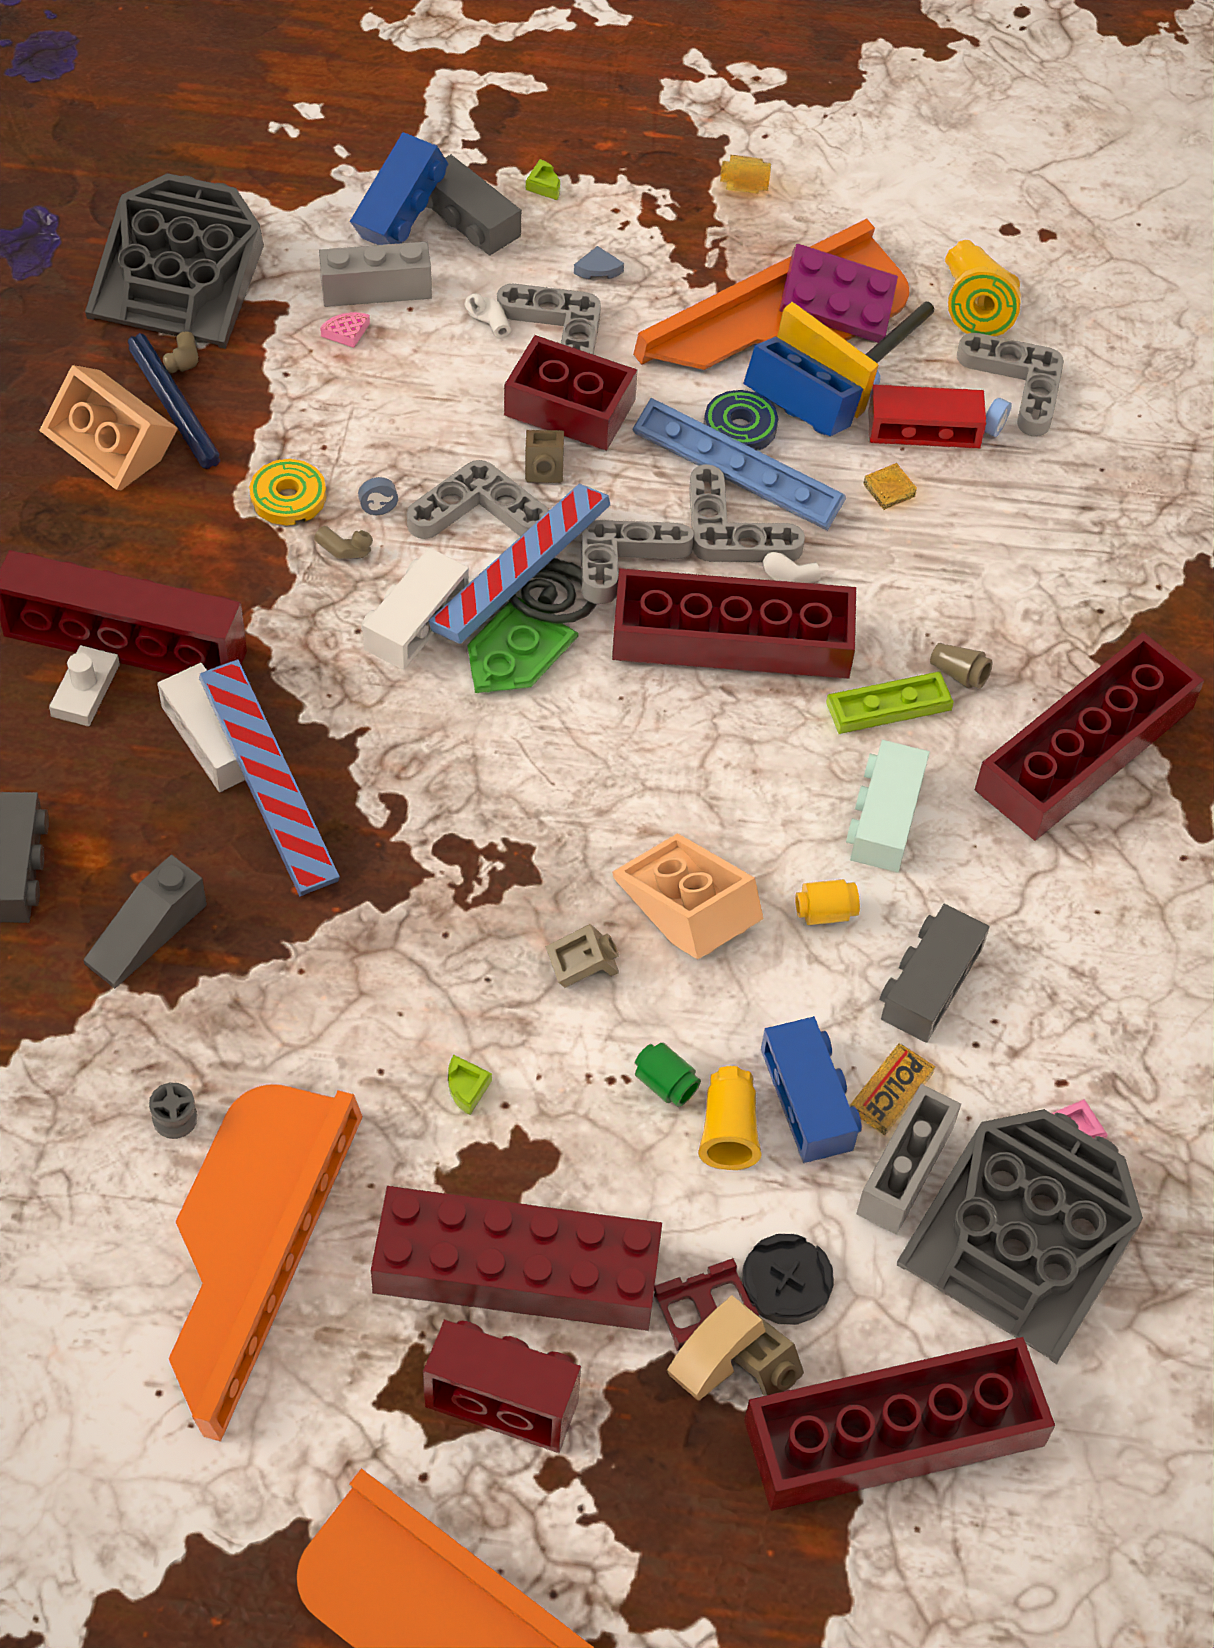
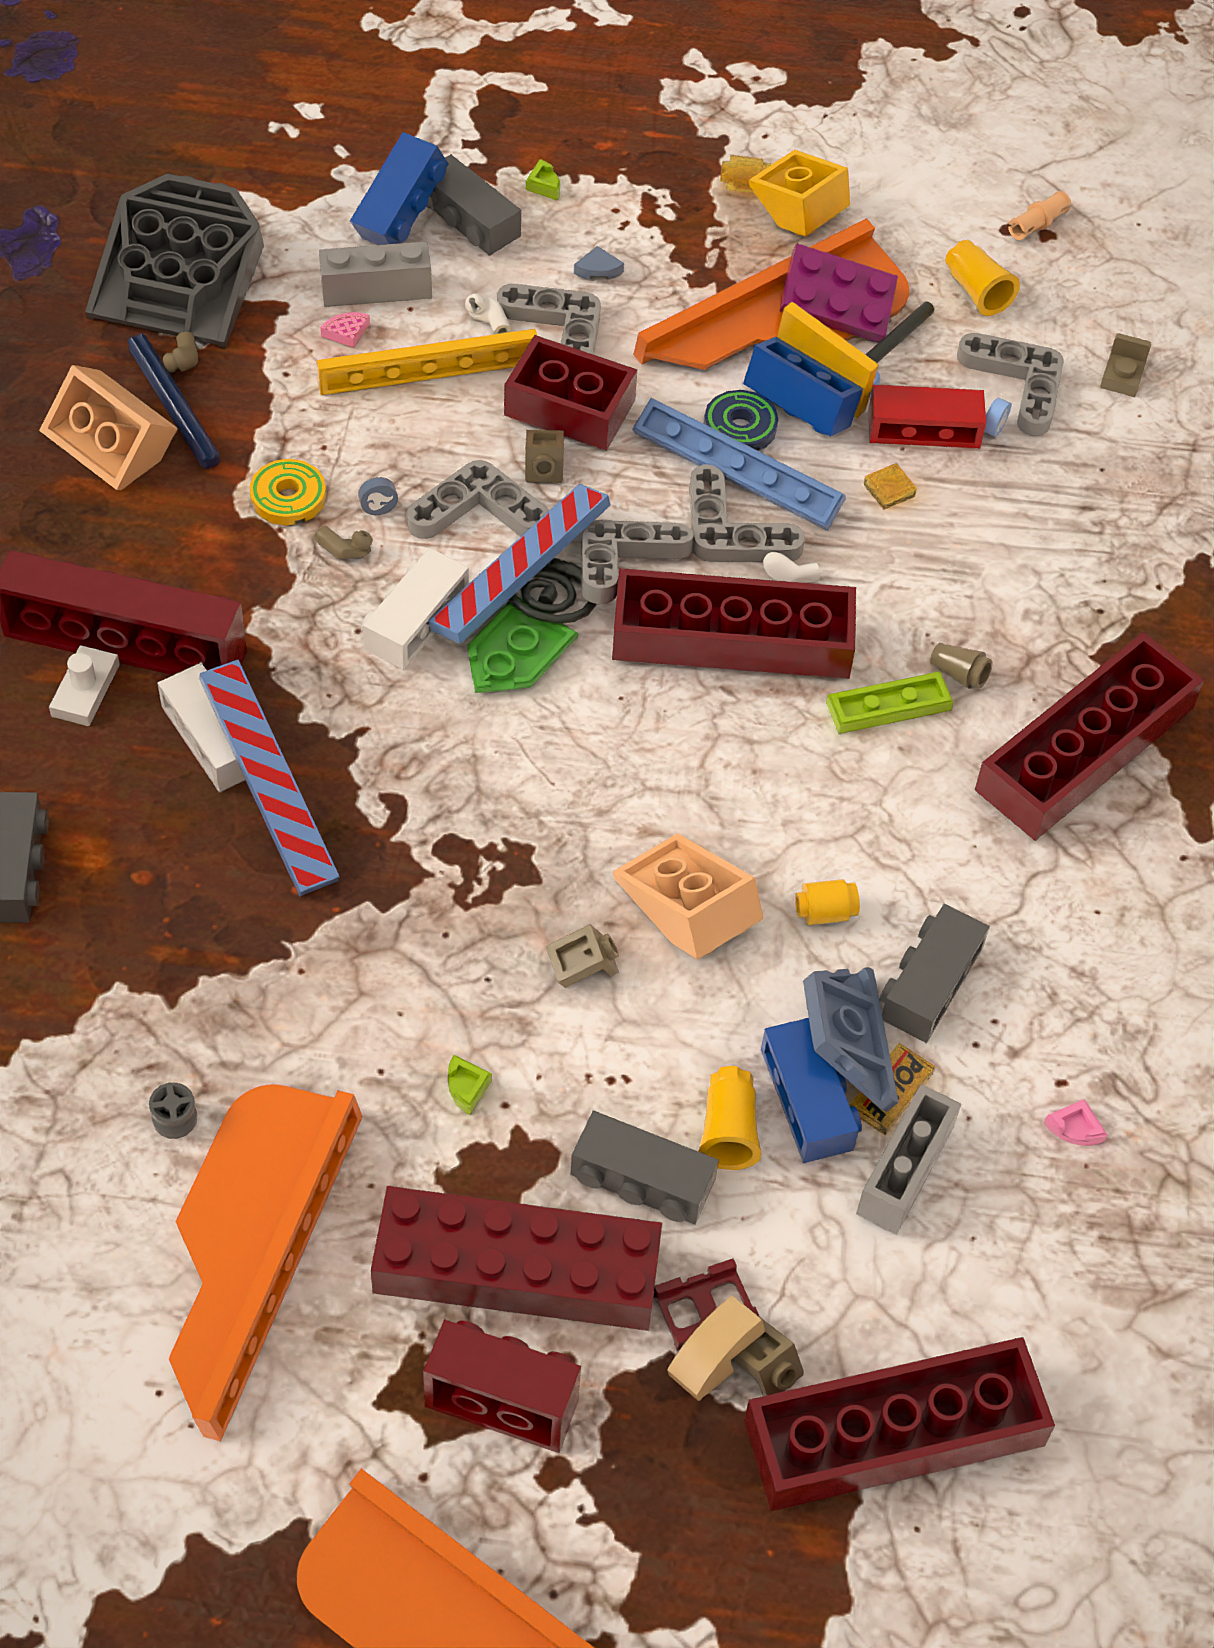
dark grey slope [83,854,207,989] -> none
green brick [634,1042,701,1107] -> none
black tile [741,1234,834,1325] -> none
light aqua brick [846,740,930,873] -> none
dark grey hinge [897,1109,1143,1364] -> none
yellow tile [948,267,1021,336] -> none
none -> yellow tile [317,329,537,395]
none -> dark grey brick [570,1110,719,1225]
none -> yellow slope [749,149,850,237]
none -> sand blue wing [803,967,899,1112]
none -> light nougat pin [1008,191,1071,240]
none -> dark tan bracket [1100,333,1151,397]

